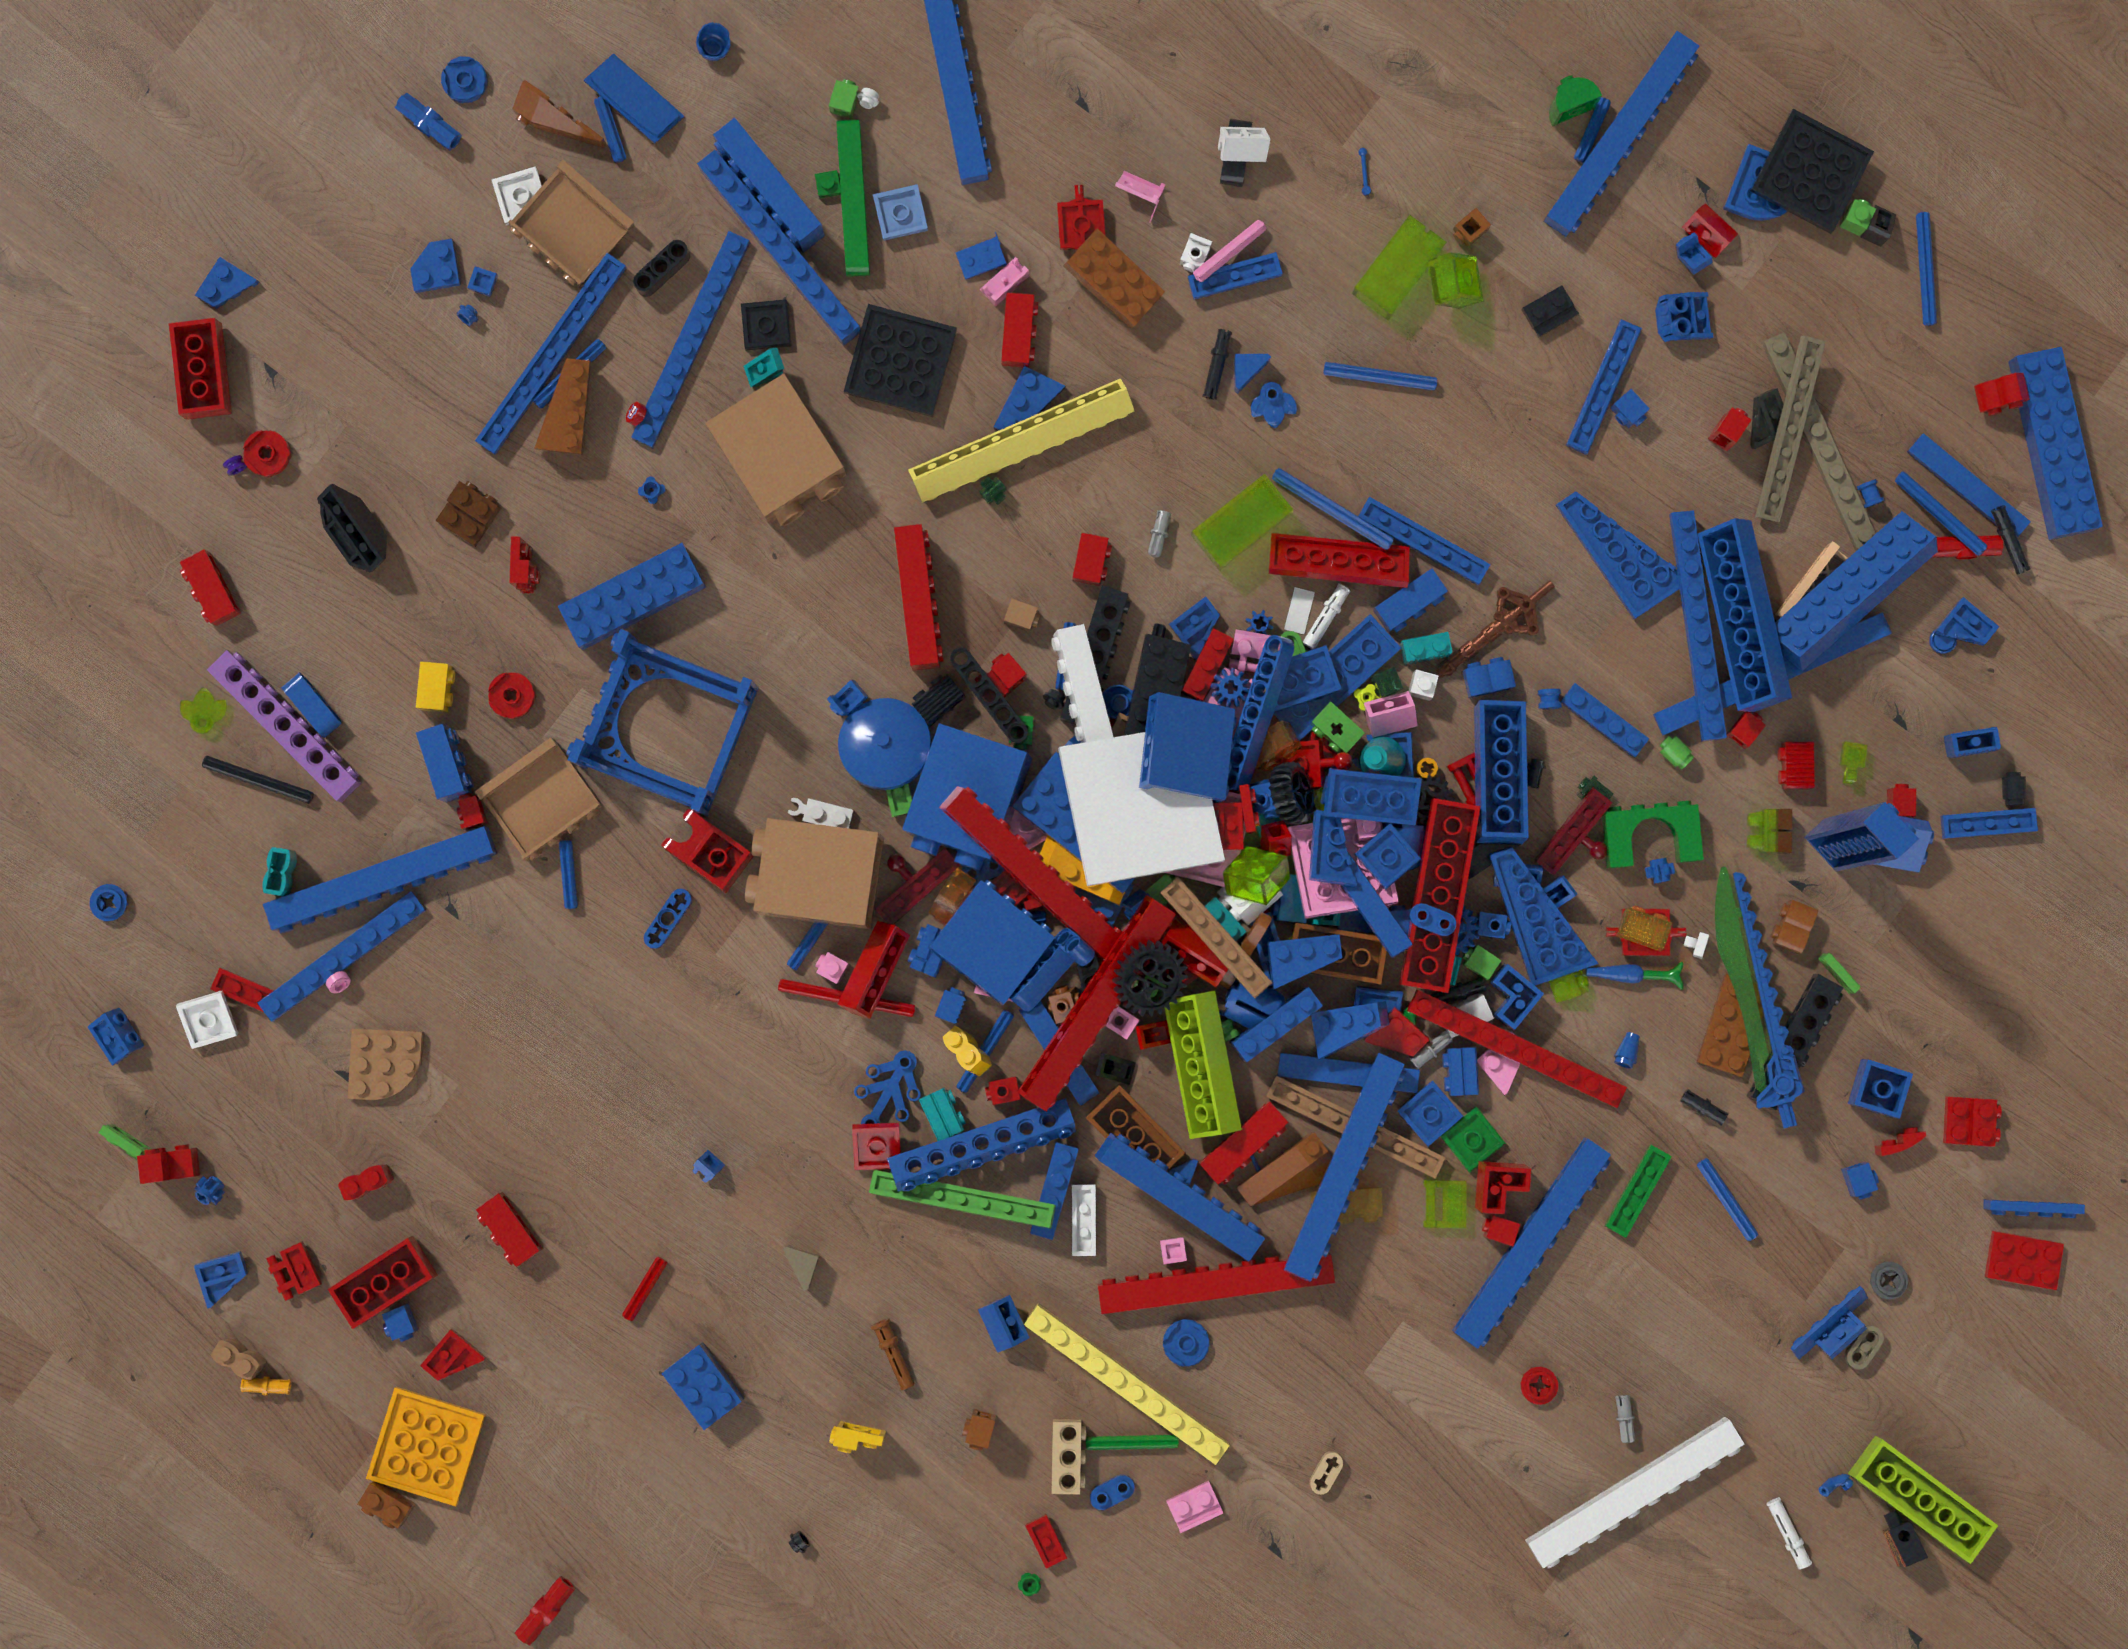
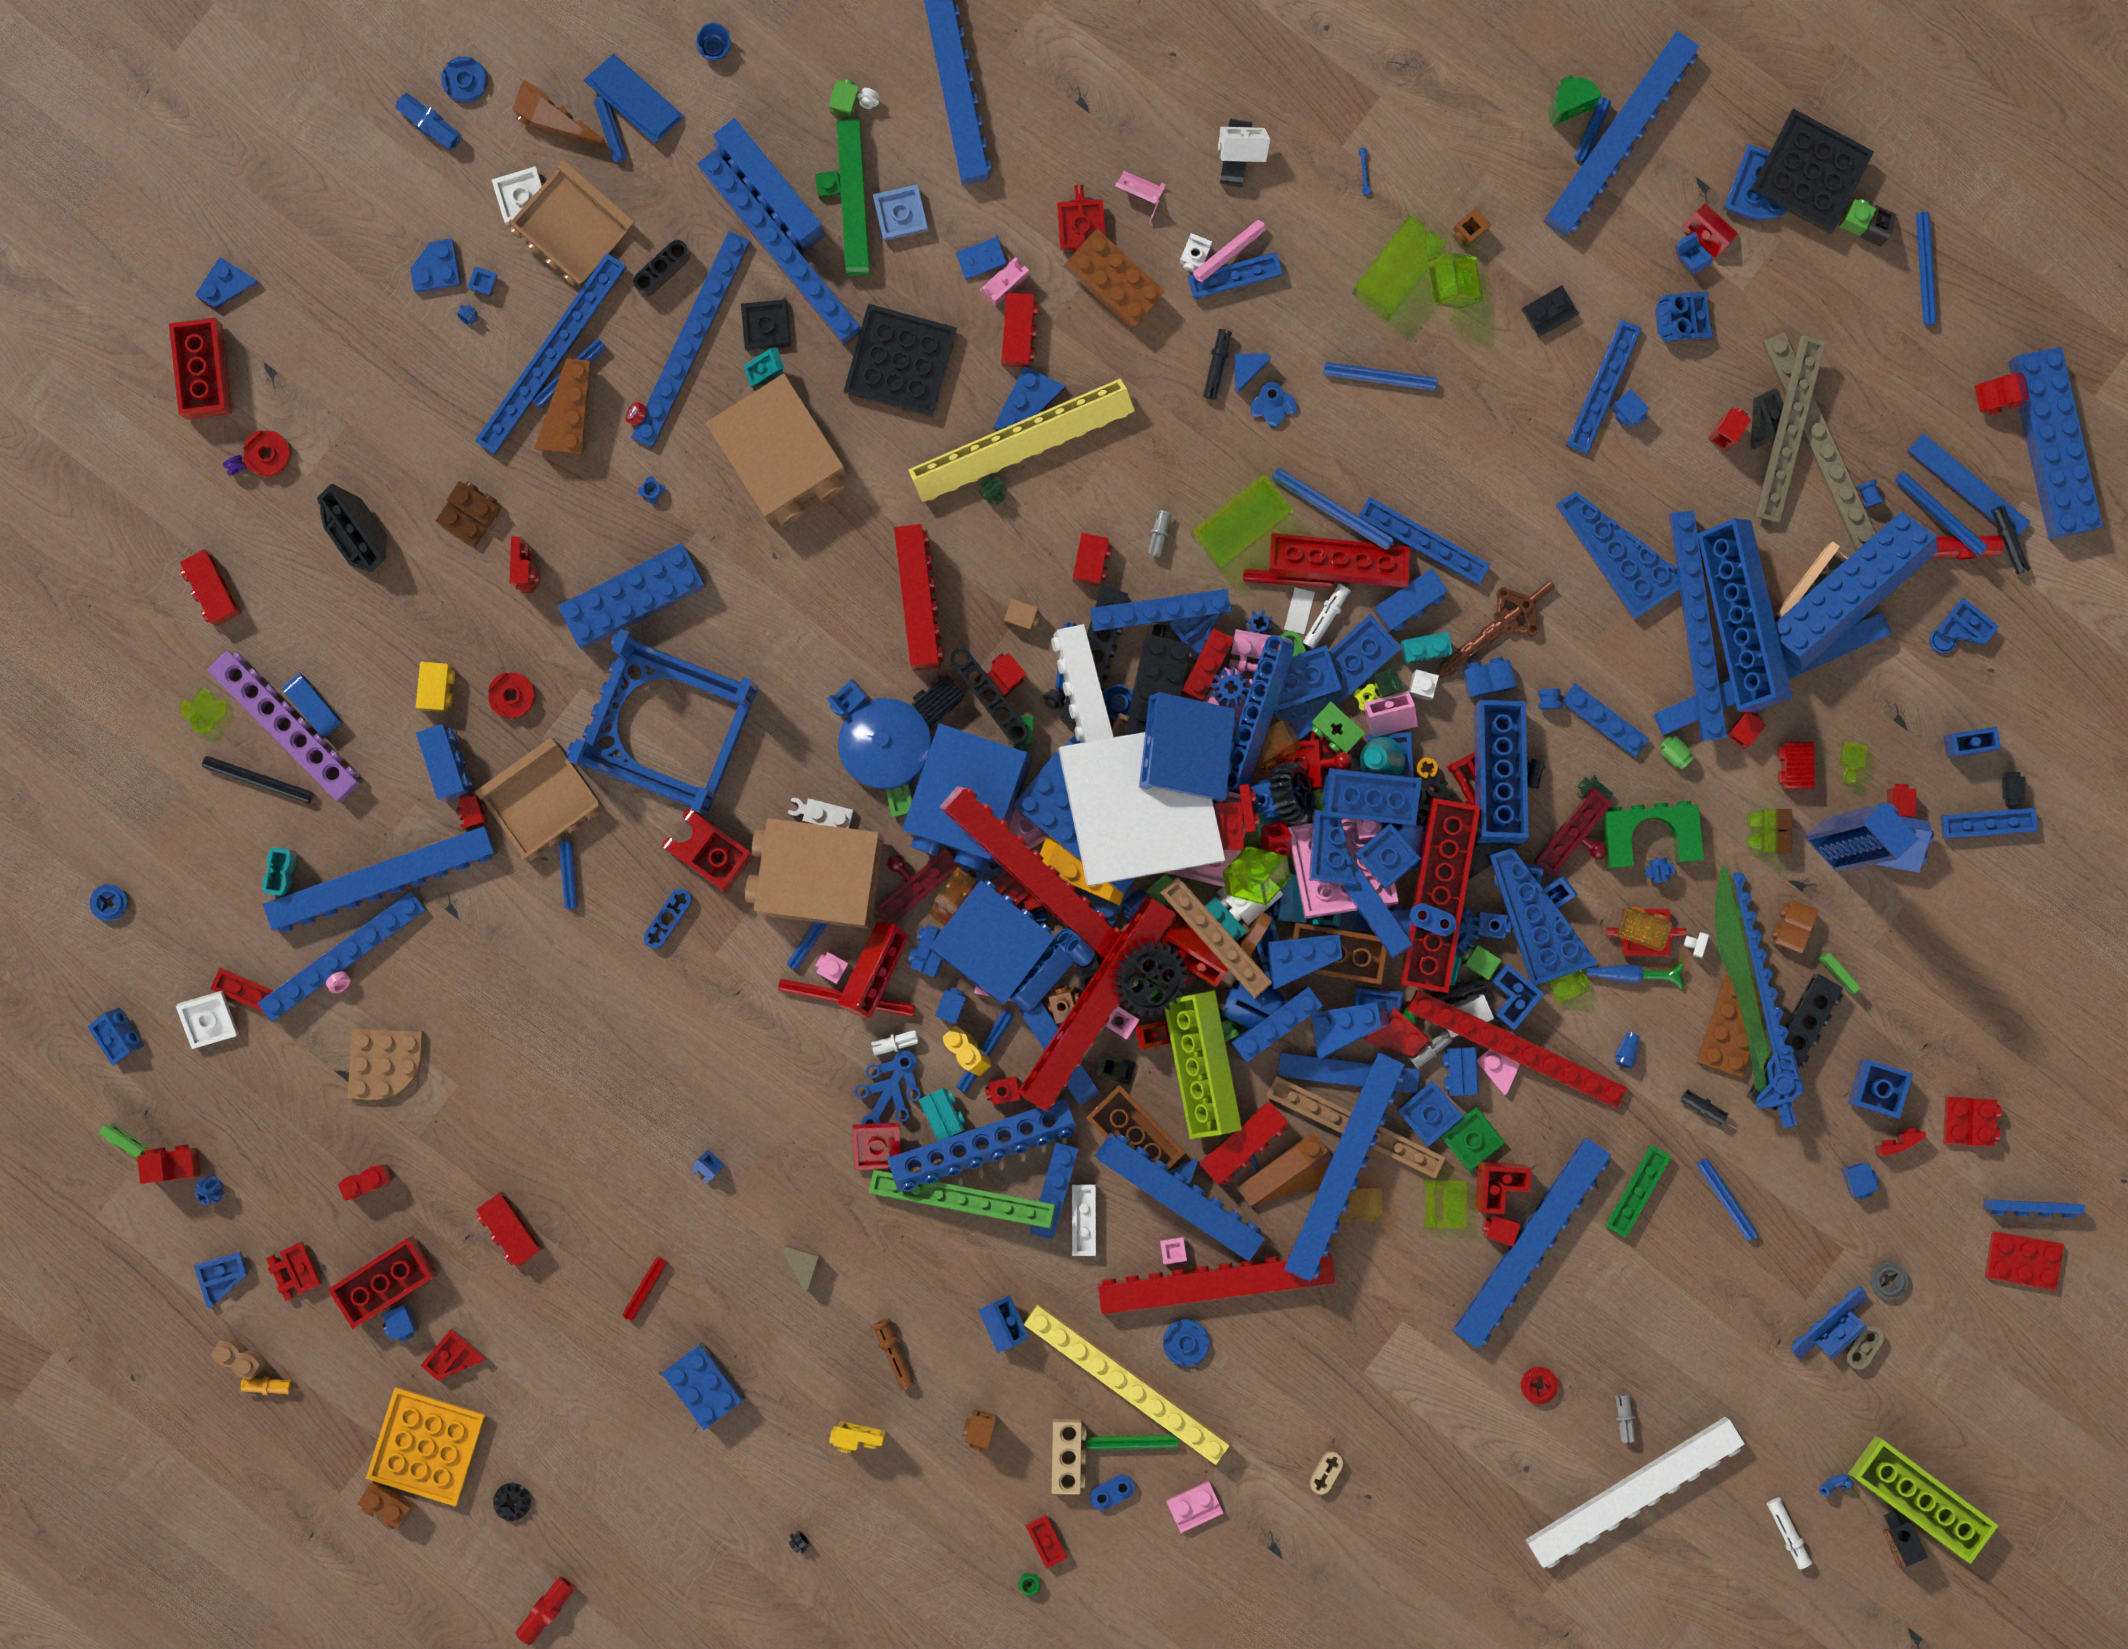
none -> black gear [493,1483,531,1521]
none -> white axle [871,1030,919,1057]
none -> blue plate [1090,589,1231,632]
none -> red axle [1243,569,1334,588]

